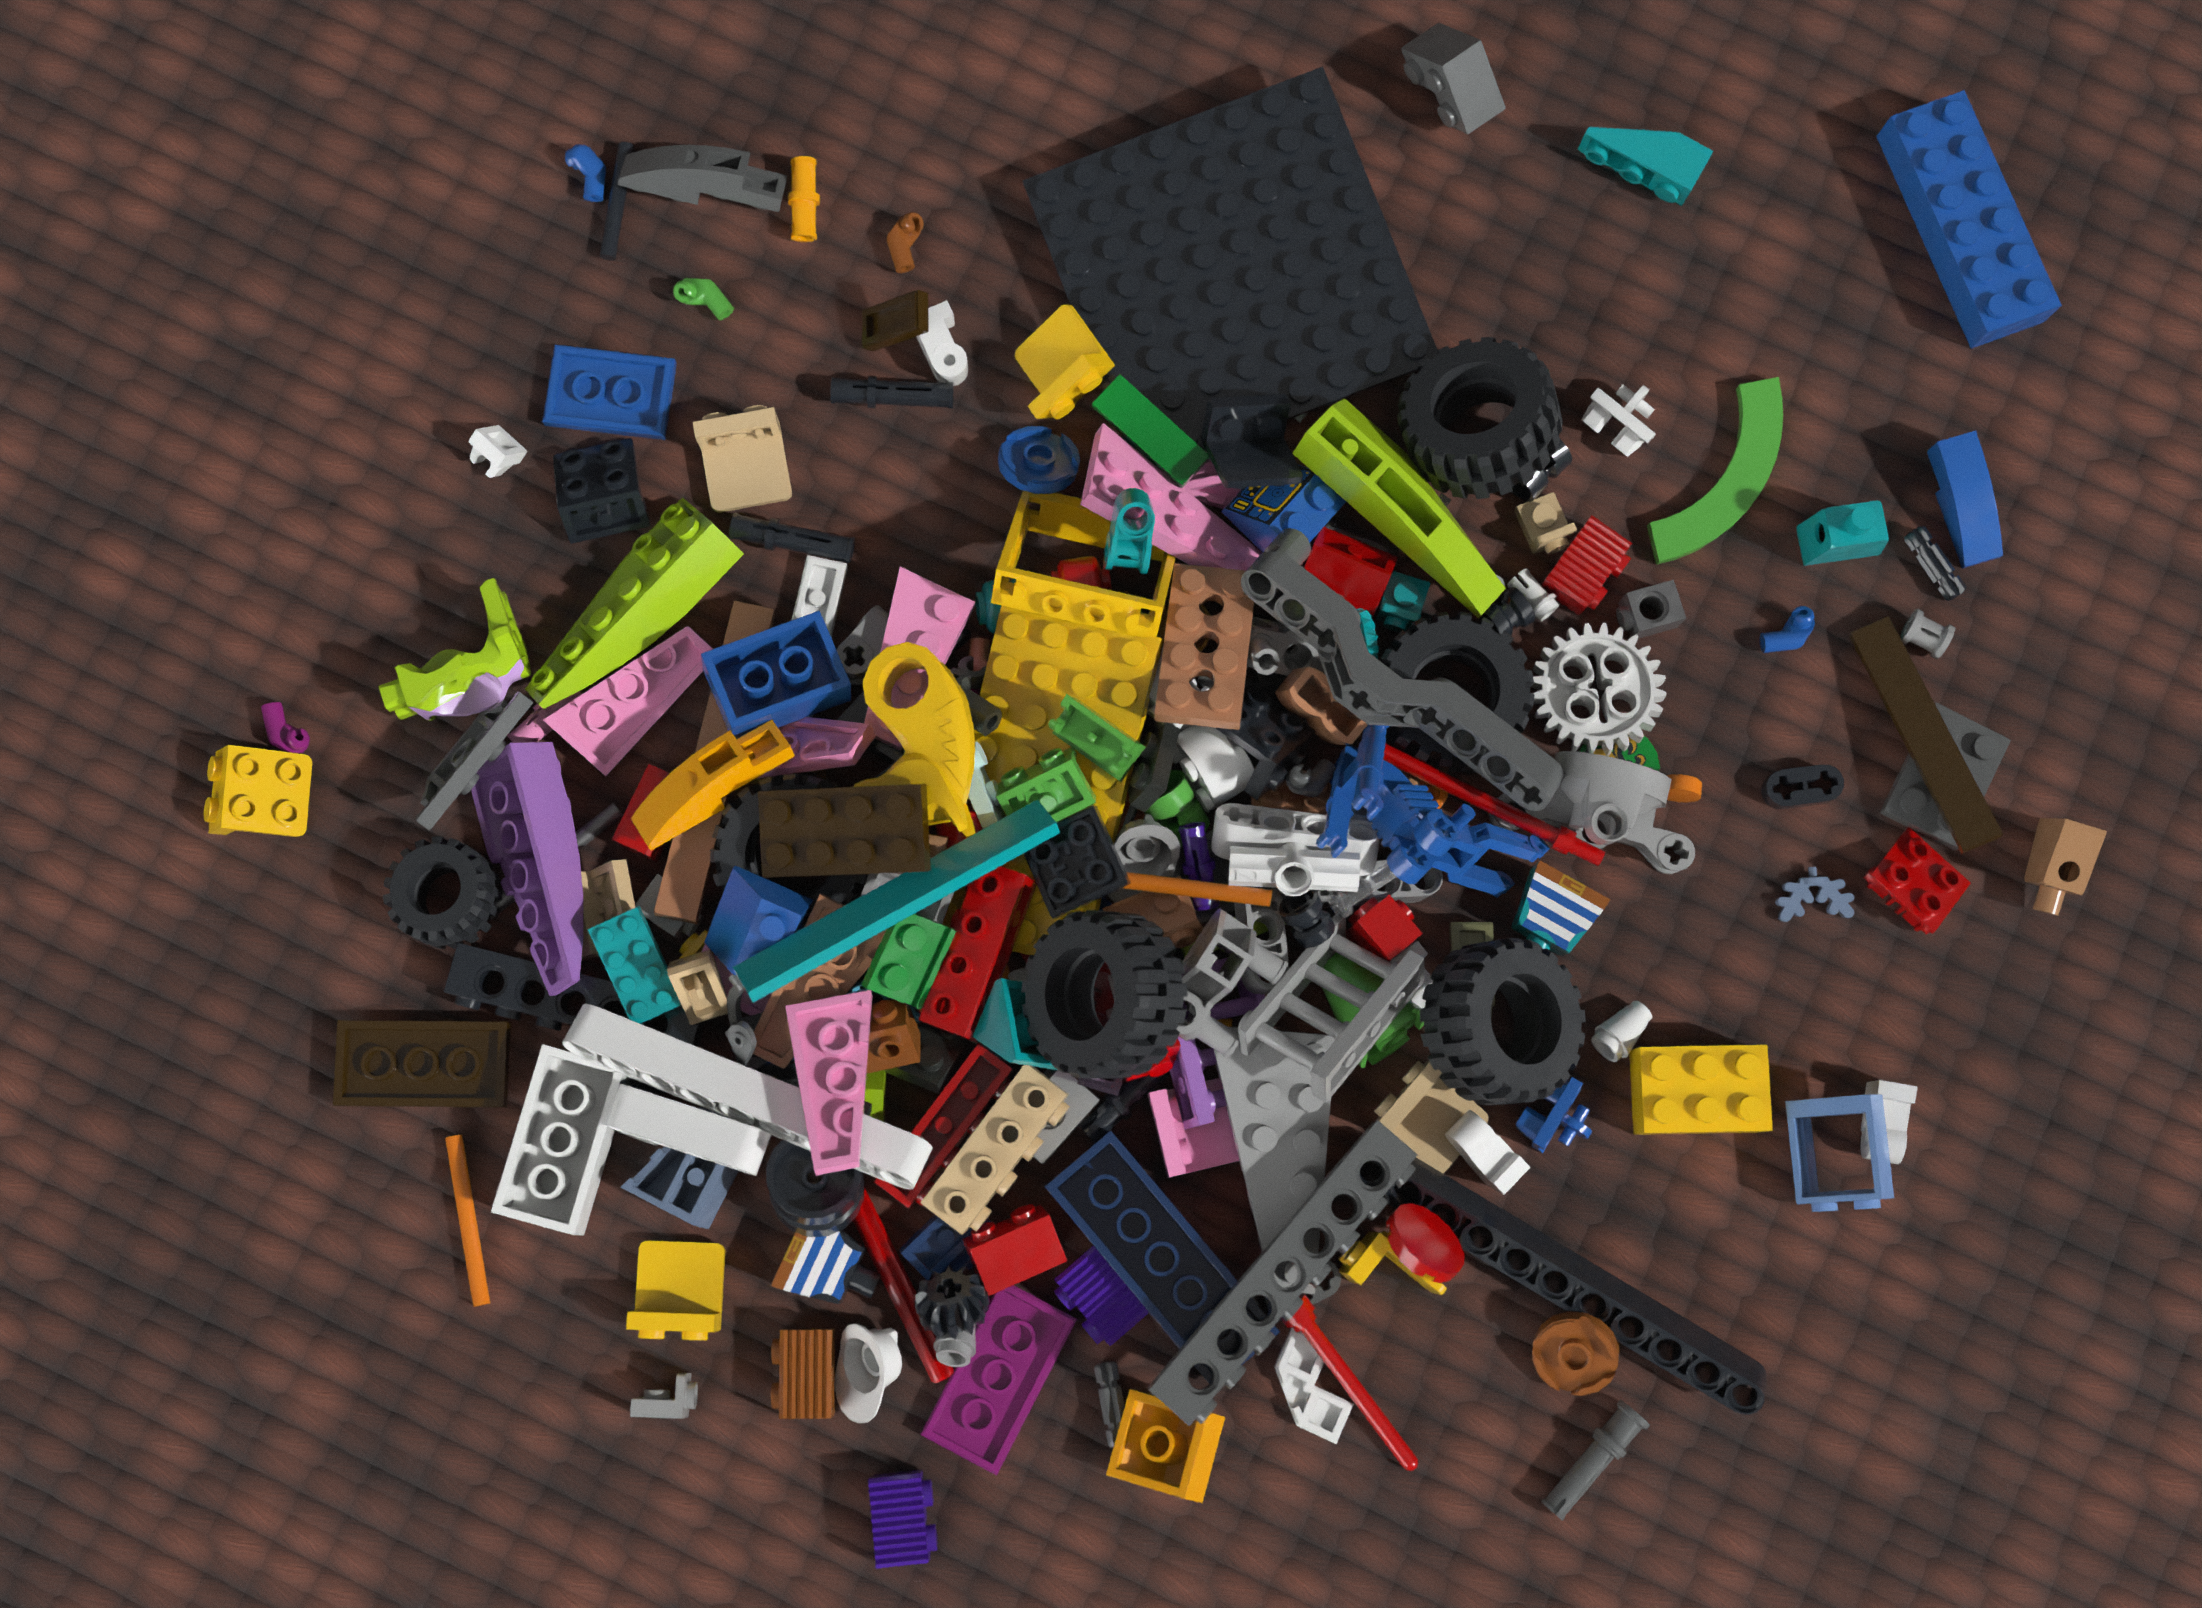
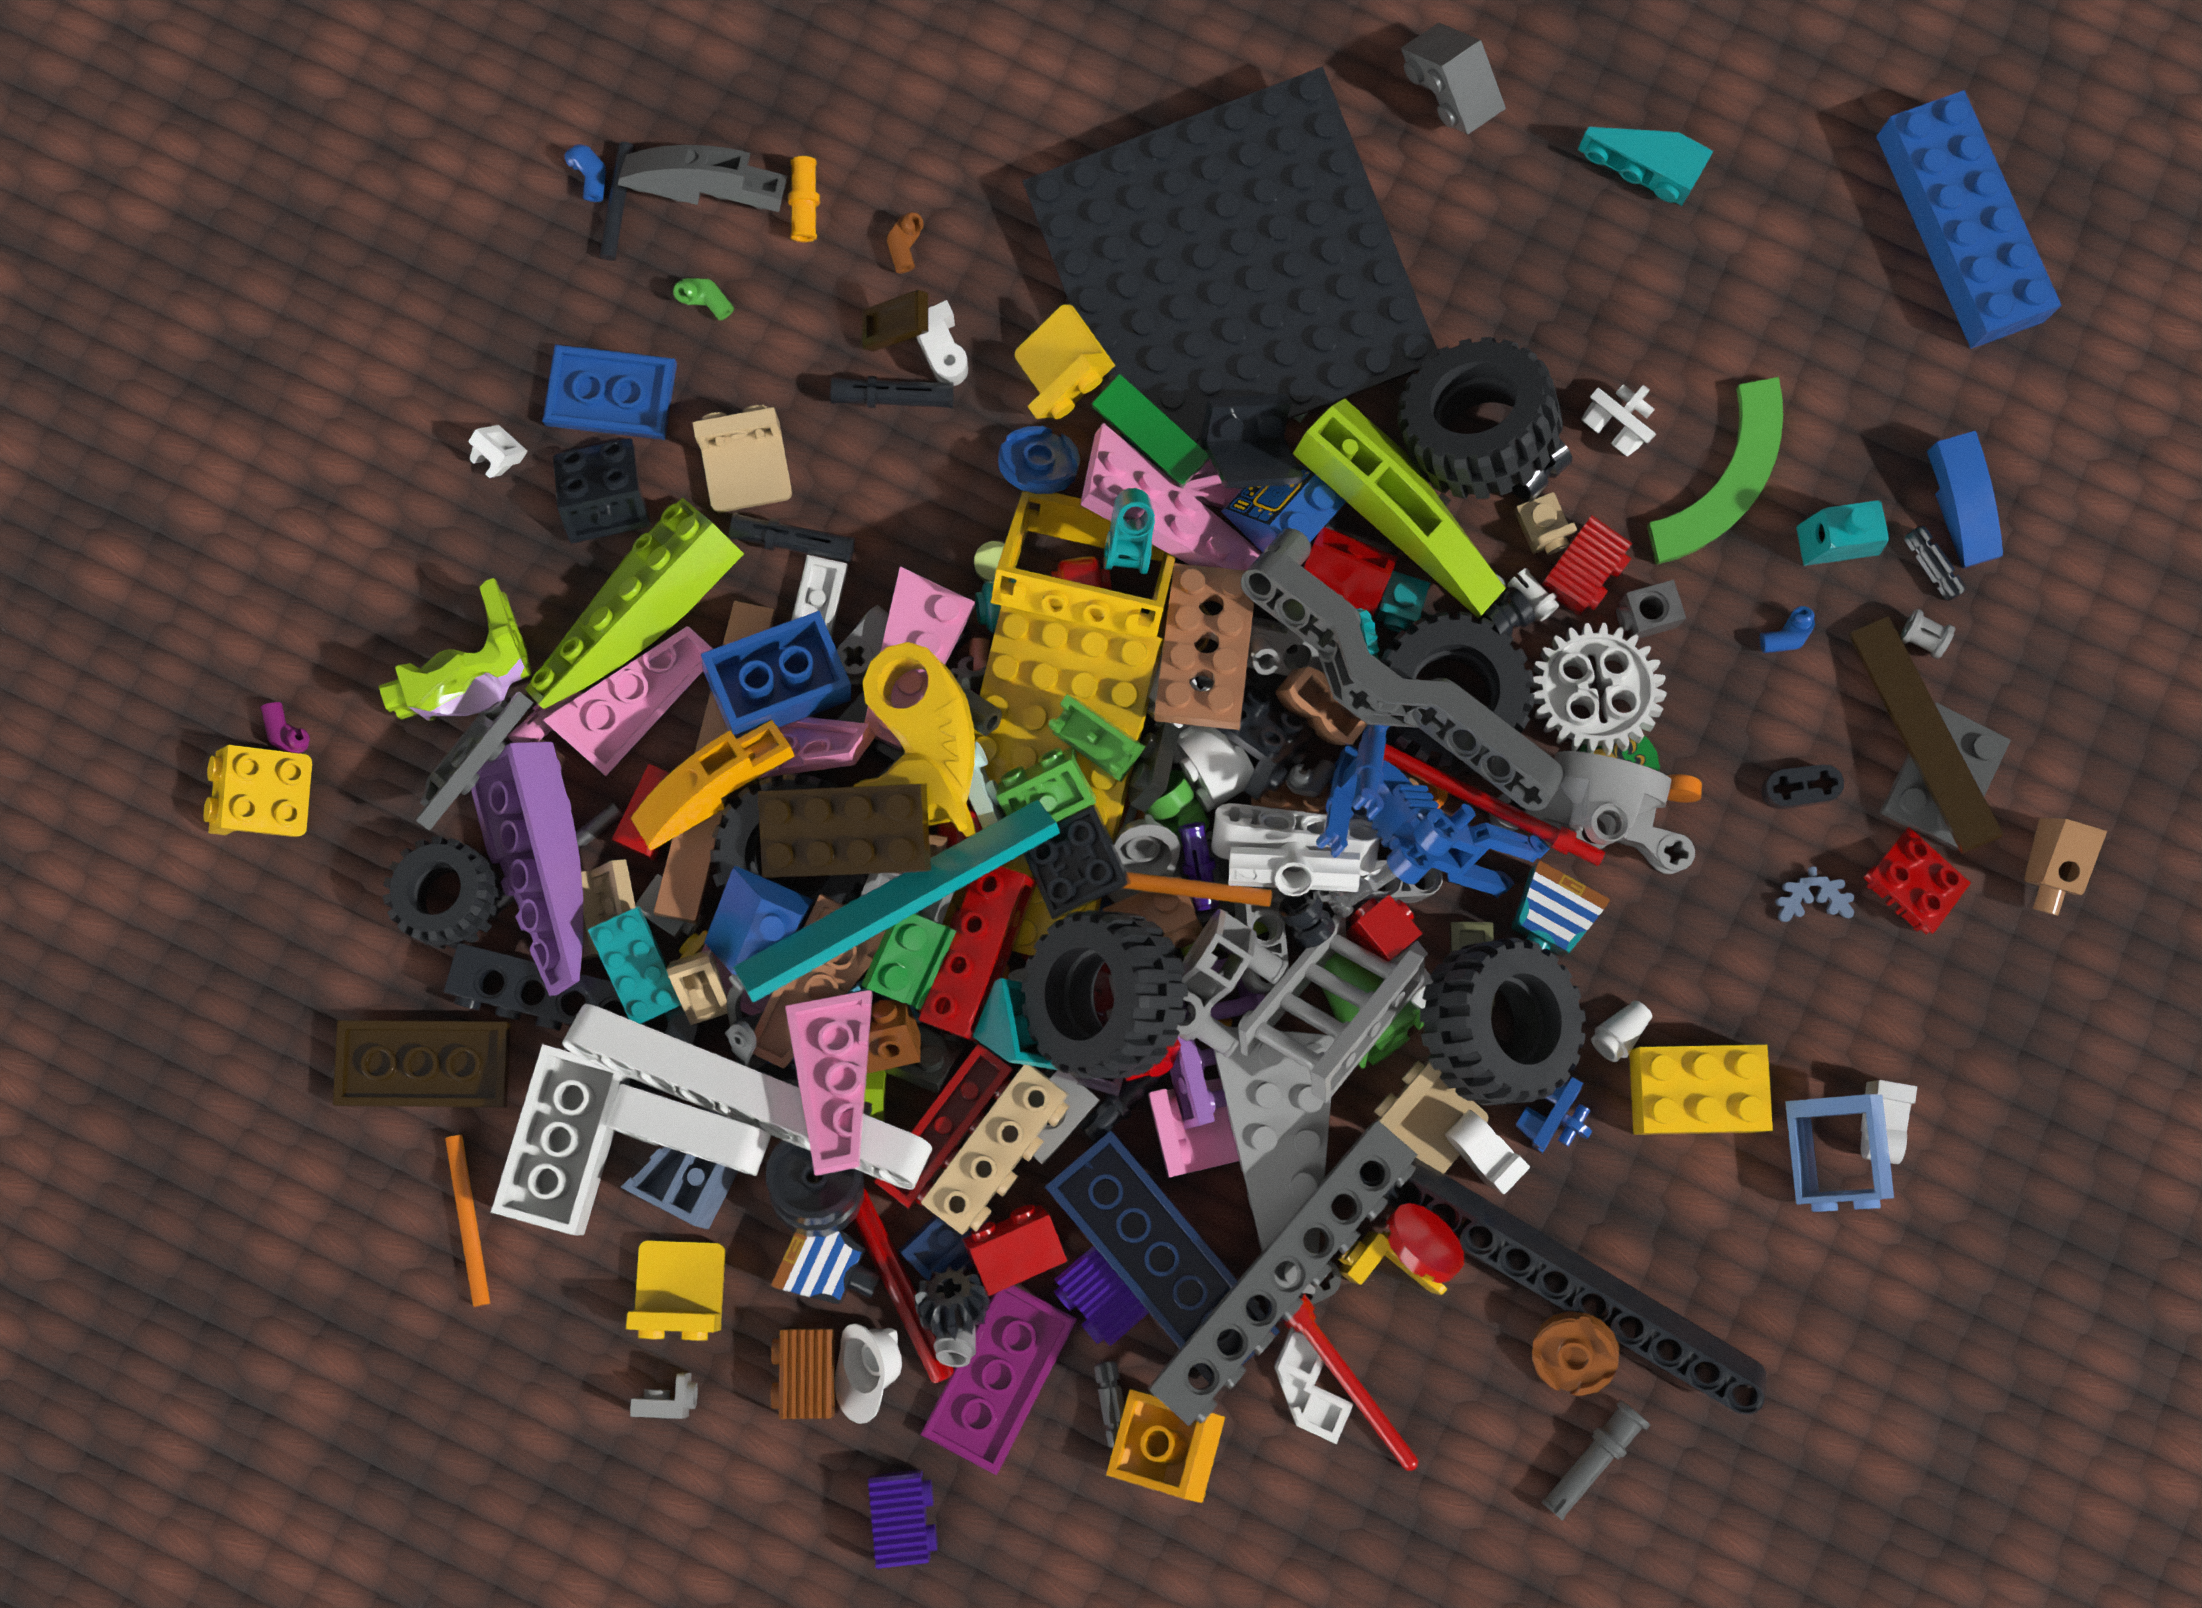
none -> yellowish green tile [974,541,1005,582]

